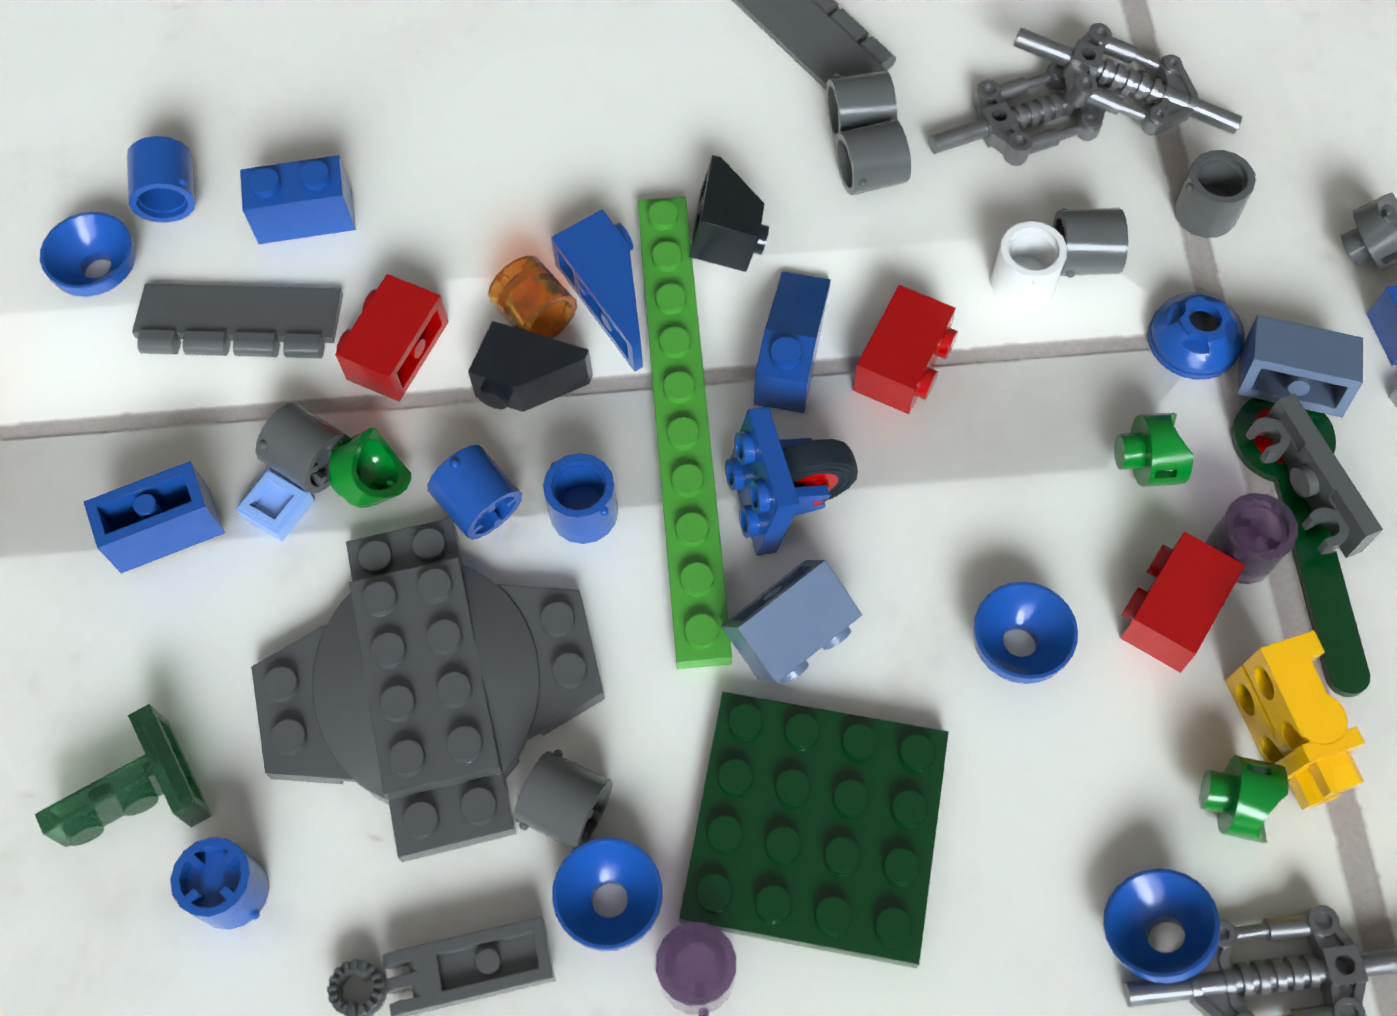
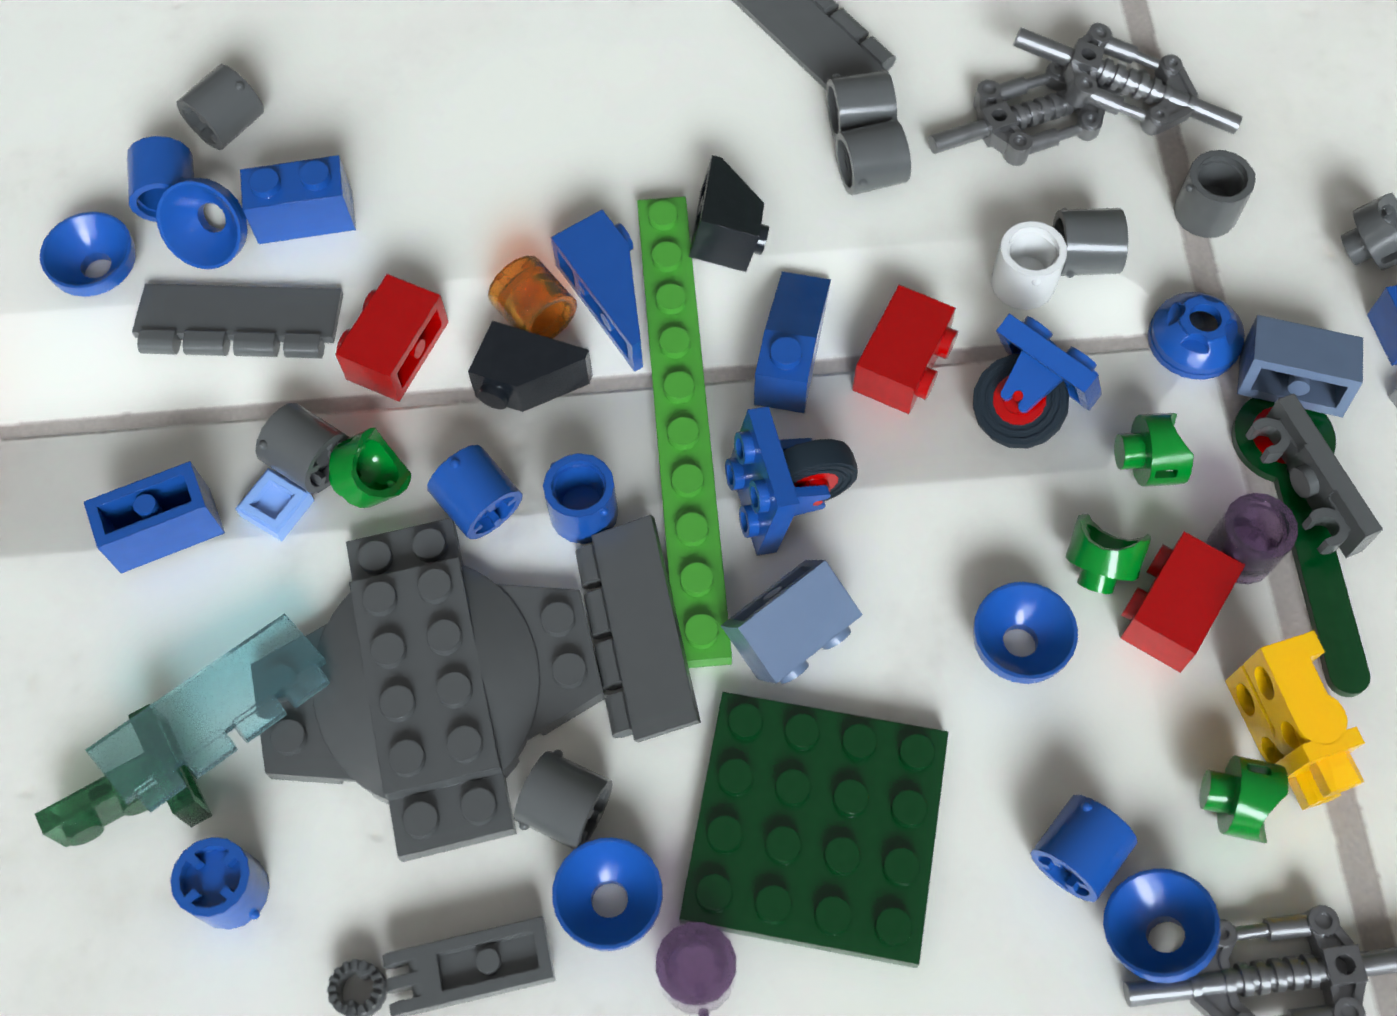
none -> clear light blue windscreen [85,613,330,813]
none -> blue piece [156,178,248,269]
none -> dark grey piece [176,64,264,150]
none -> dark grey windscreen [575,515,701,743]
none -> plate [972,313,1102,449]
none -> blue piece [1030,795,1138,902]
none -> green piece [1065,514,1151,594]

